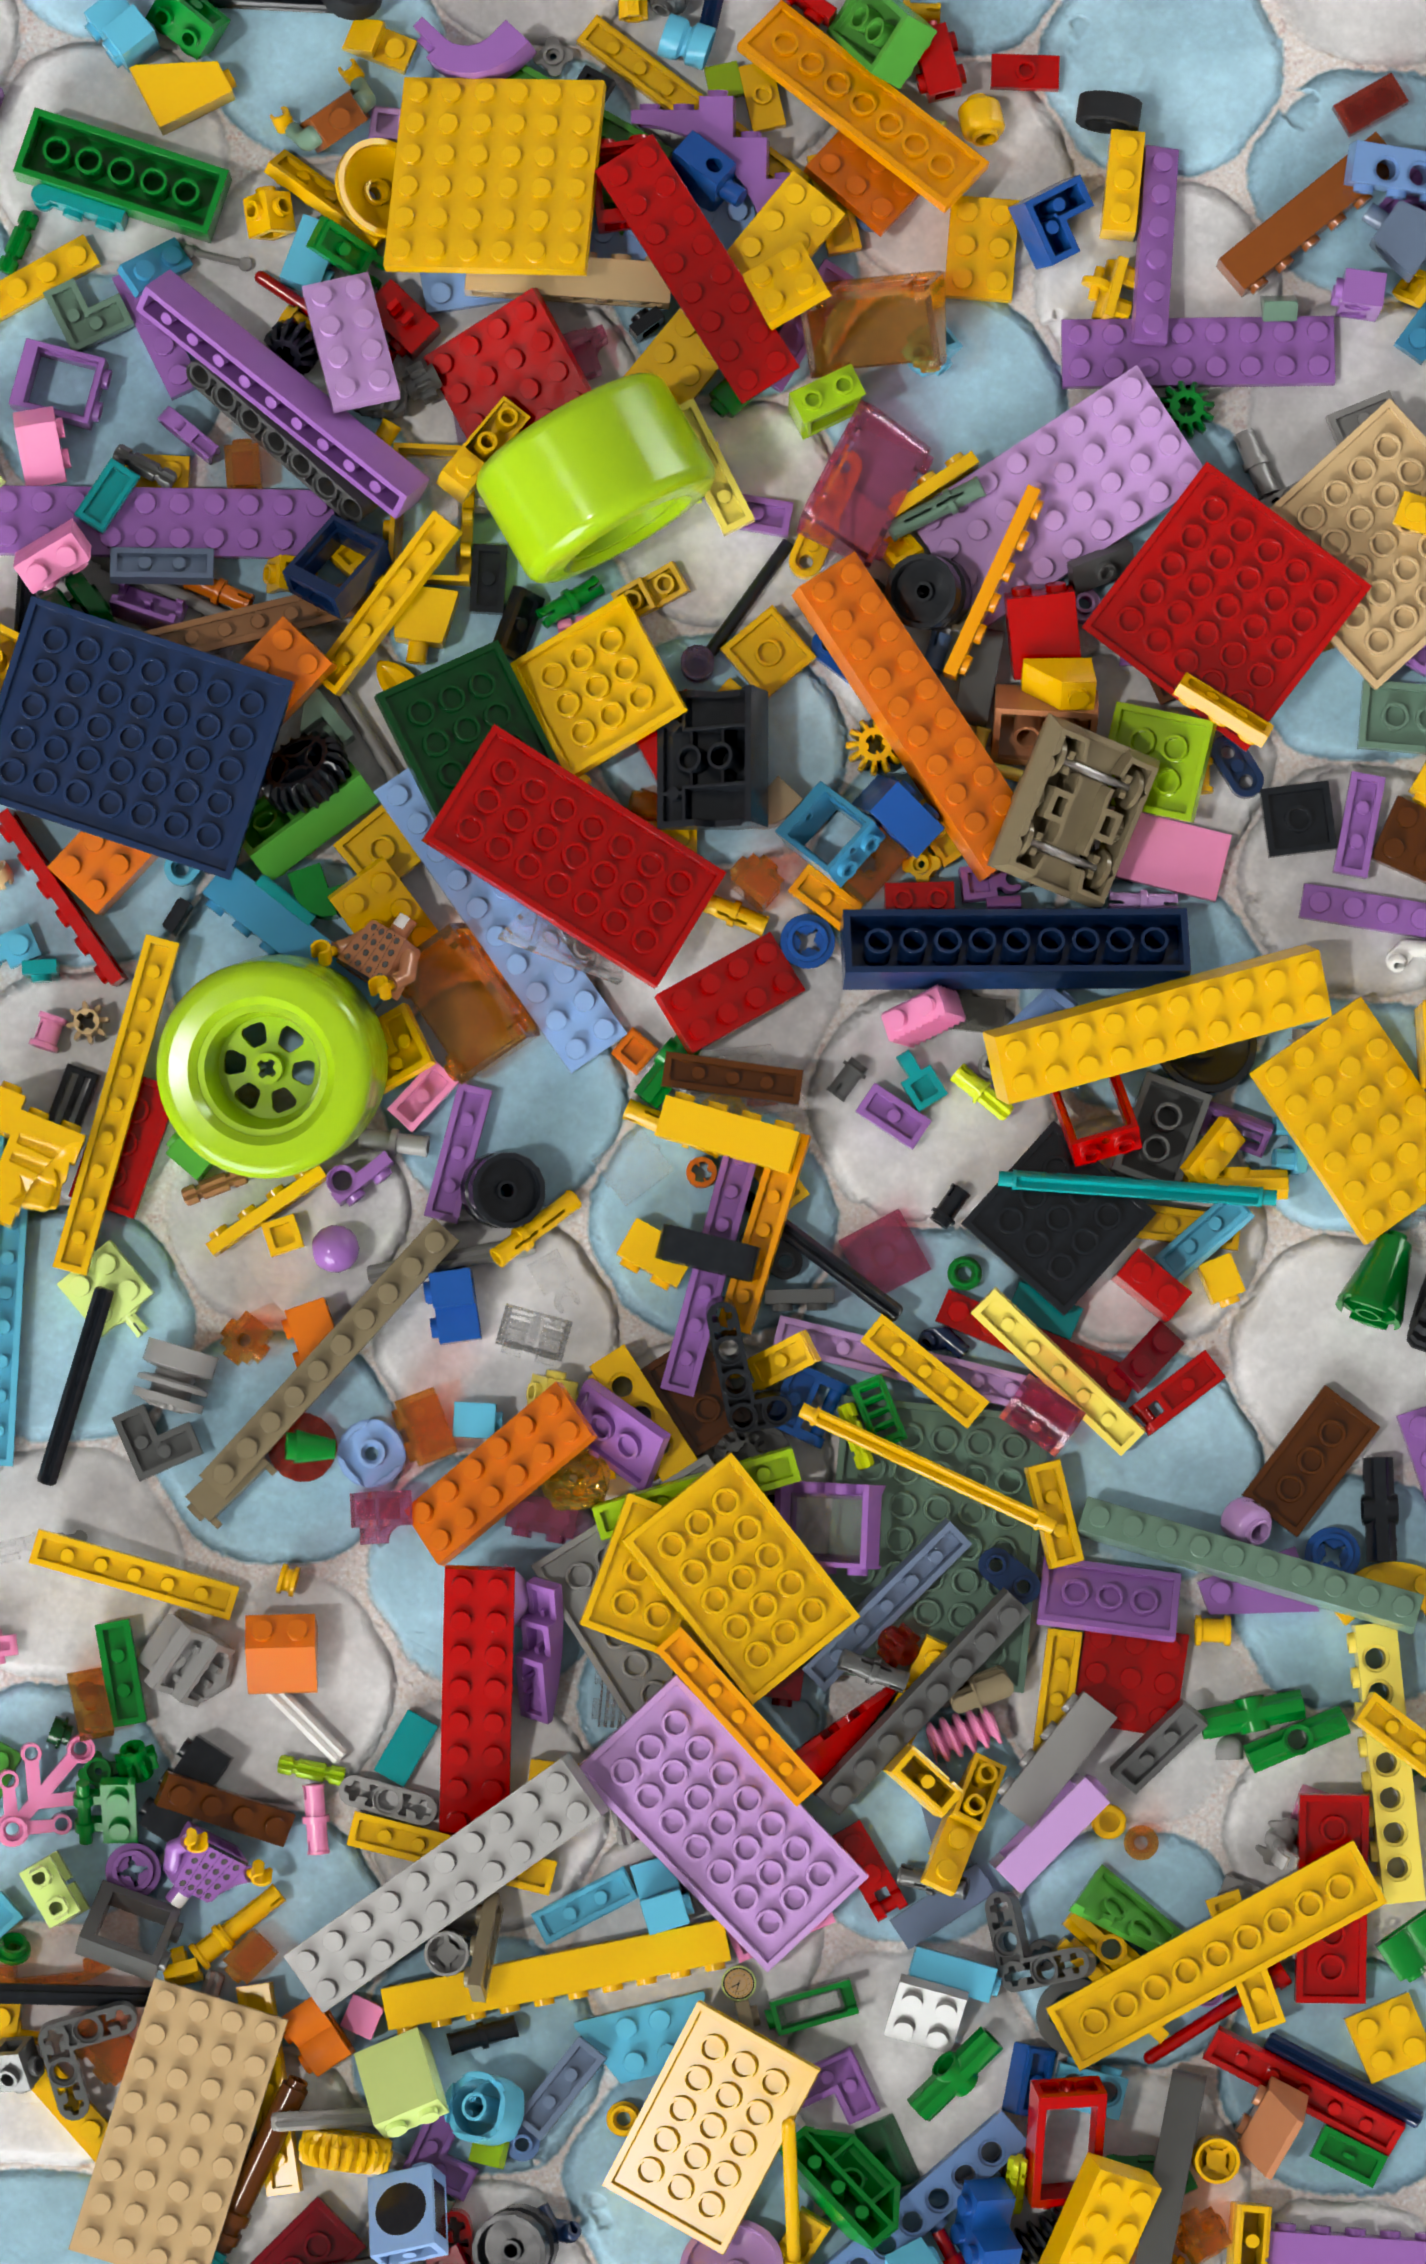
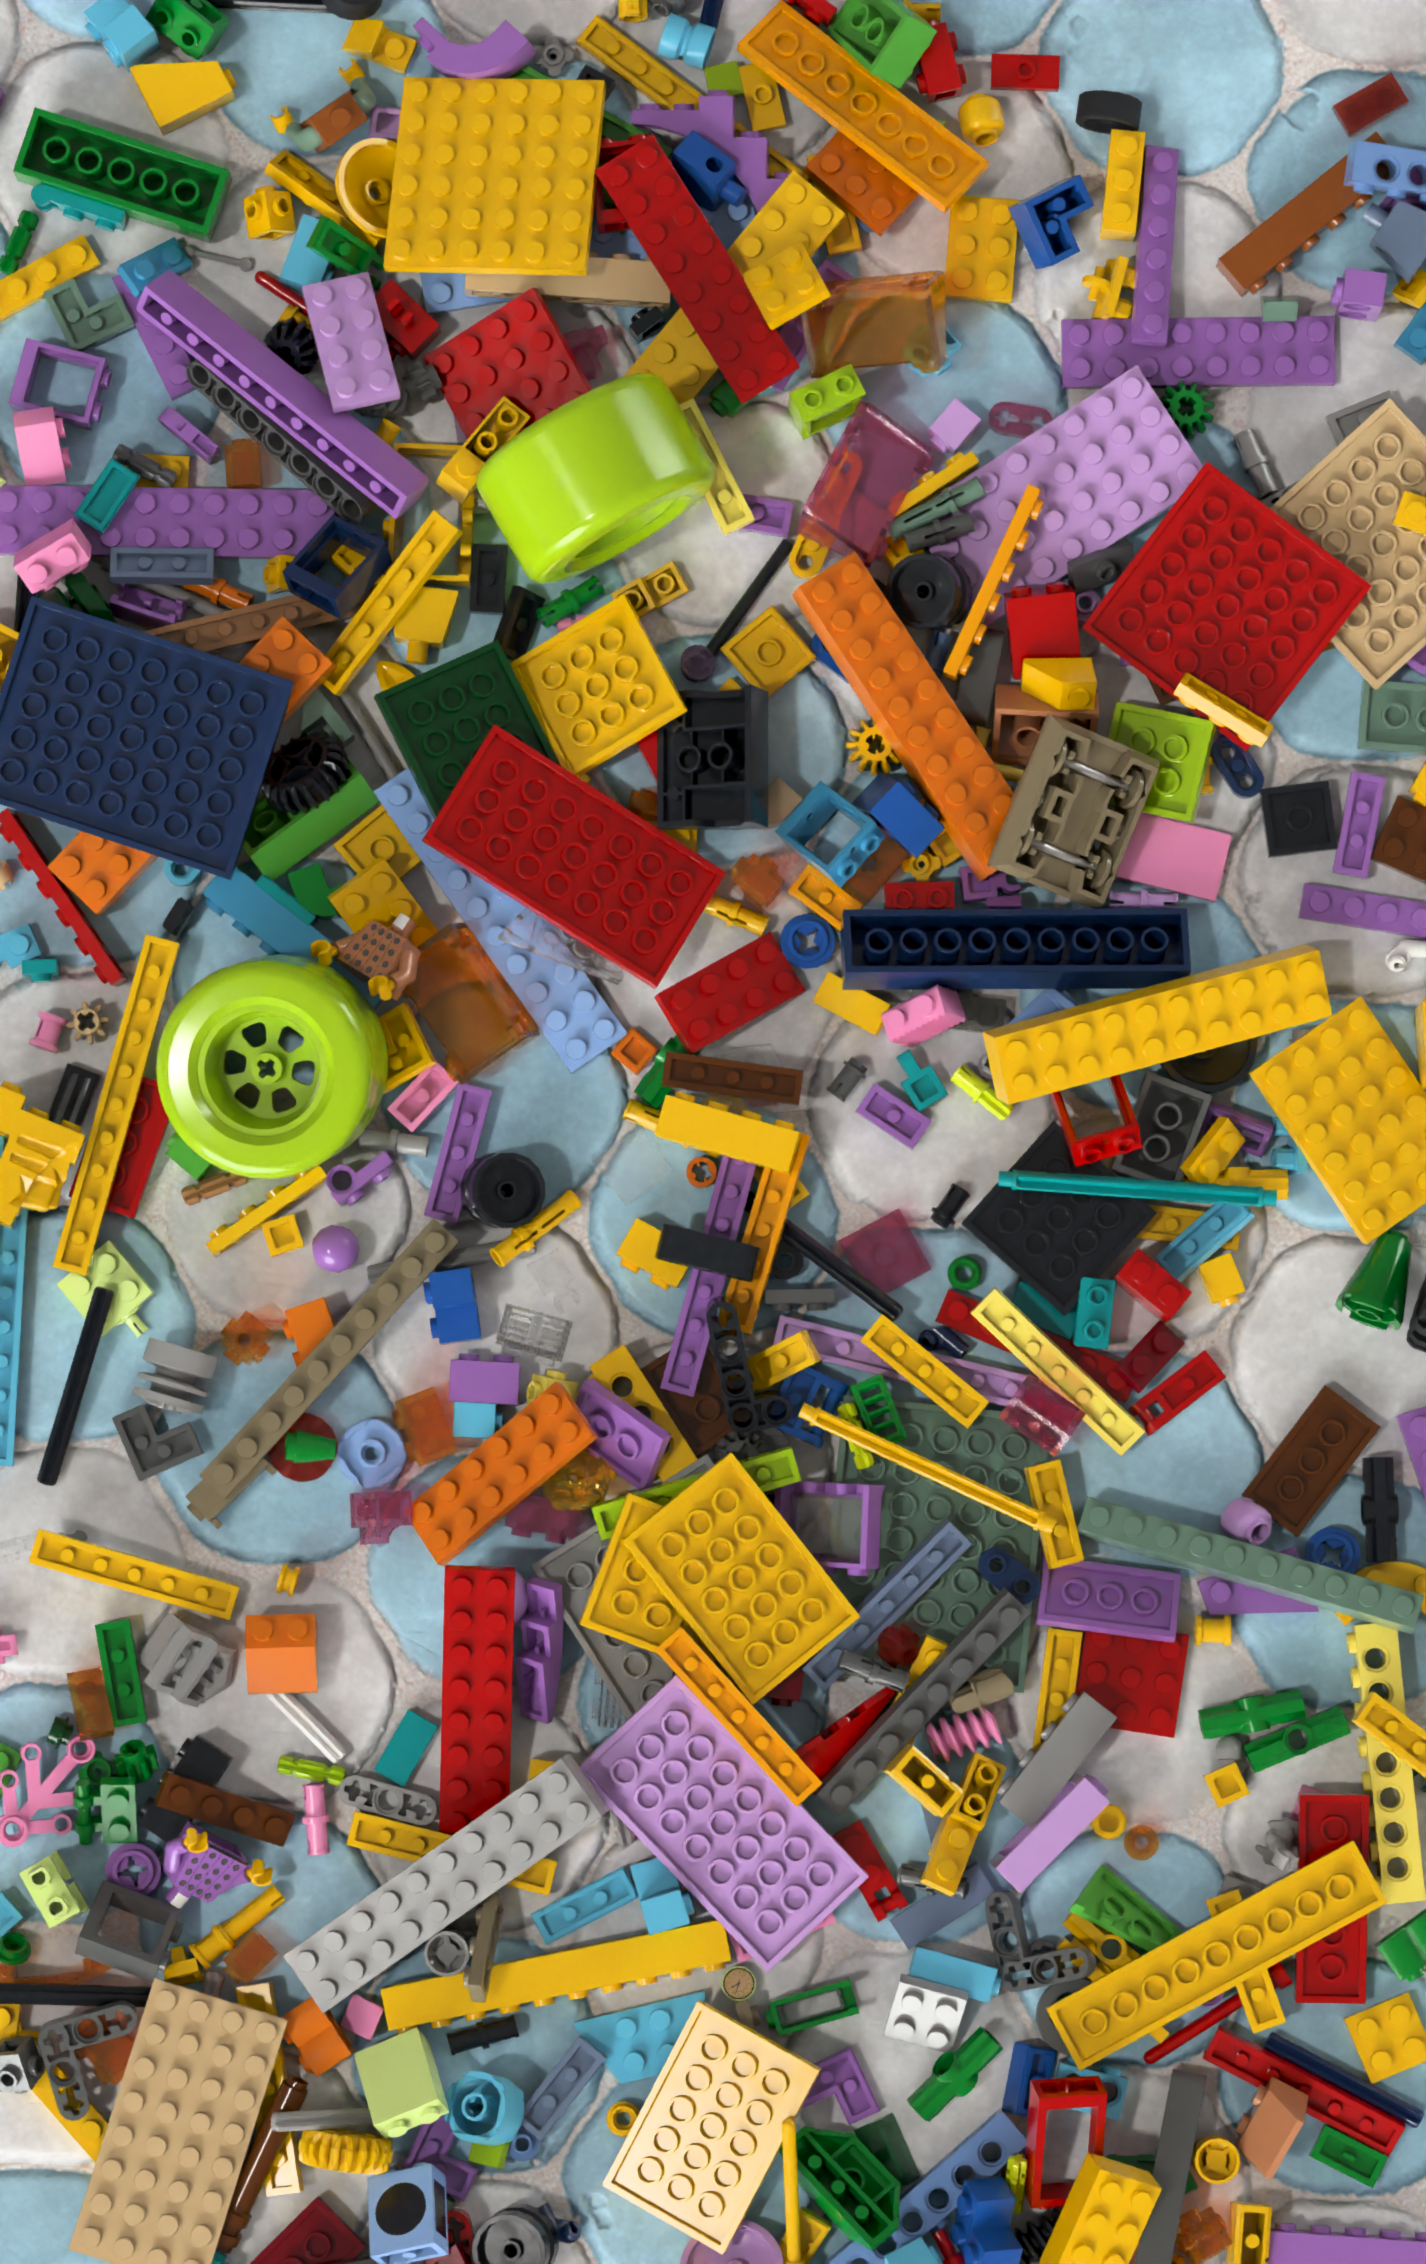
dark grey plate [1110,1698,1208,1794] -> none
none -> medium lavender brick [448,1353,521,1406]
none -> yellow slope [812,971,893,1036]
none -> dark grey pin [903,511,975,553]
none -> lavender brick [928,397,982,456]
none -> clear pink beam [988,402,1053,439]
none -> teal bracket [1073,1277,1116,1350]
none -> yellow plate [1203,1762,1250,1808]

